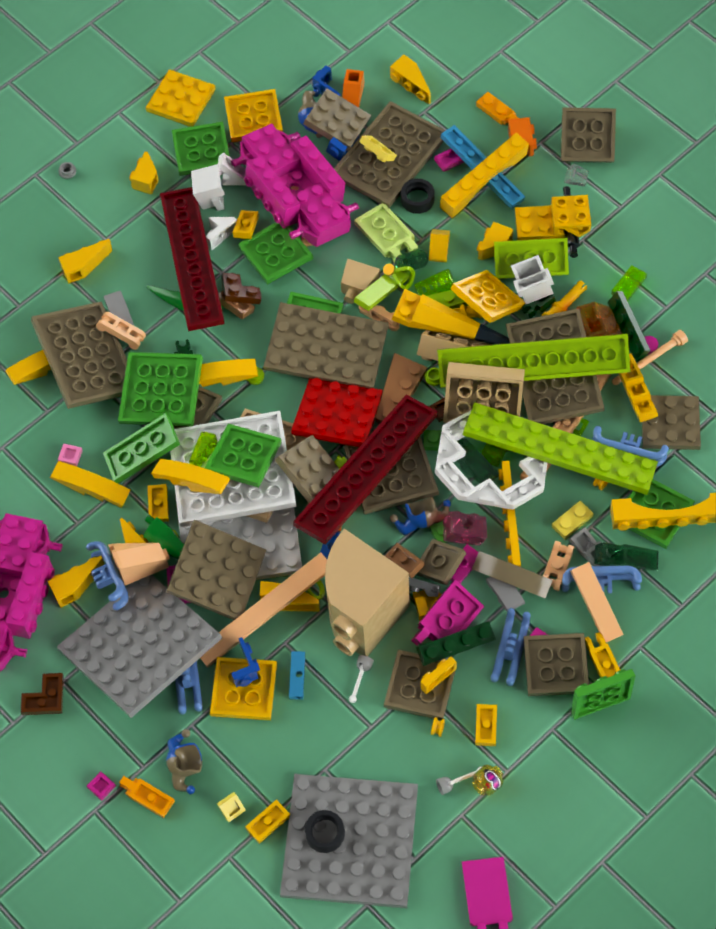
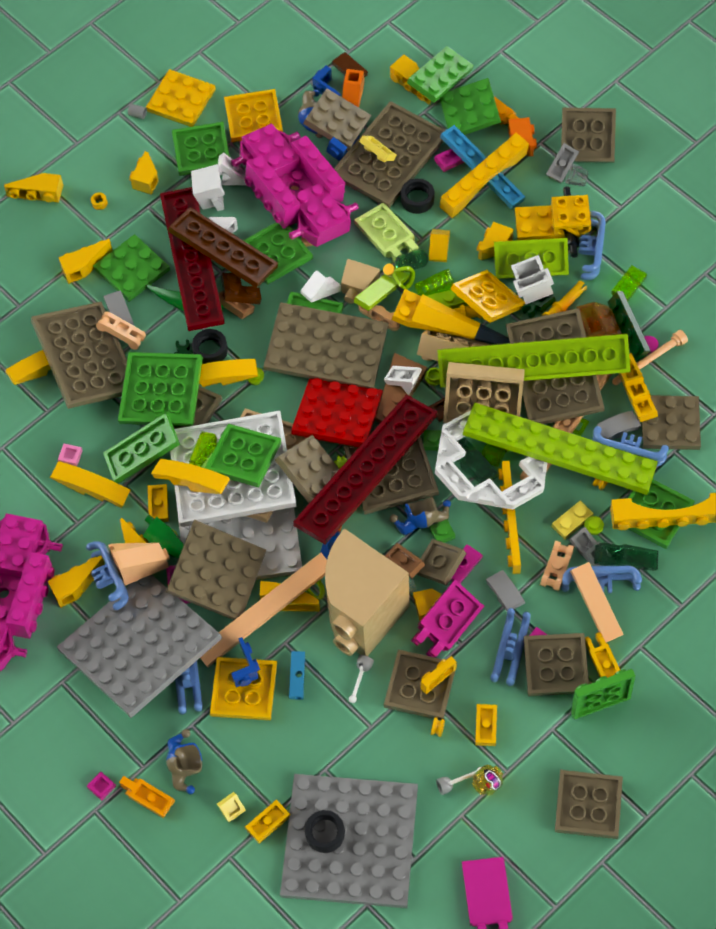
reddish brown plate [21,673,64,715] -> none
light grey plate [59,162,76,179] -> none
yellow plate [233,210,259,239] -> none
dark grey hinge [409,578,440,597] -> none
dark green plate [416,621,496,666] -> none
clear pink brick [443,511,487,546] -> none
dark tan slope [472,551,553,599] -> none
none -> yellow slope [4,173,63,202]
none -> yellow bush [90,192,108,210]
none -> bright green plate [93,234,170,302]
none -> light grey hinge [128,104,147,119]
none -> reddish brown plate [168,207,278,288]
none -> black tyre [192,329,228,364]
none -> white slope [300,271,341,303]
none -> reddish brown tile [332,52,368,78]
none -> white slope [384,366,422,395]
none -> bright green plate [407,46,474,103]
none -> bright green plate [440,78,501,135]
none -> light grey plate [546,143,579,184]
none -> dark tan plate [555,770,623,839]
none -> medium blue piece [578,211,606,280]
none -> lime plate [584,516,604,535]
none -> light grey slope [596,411,641,440]

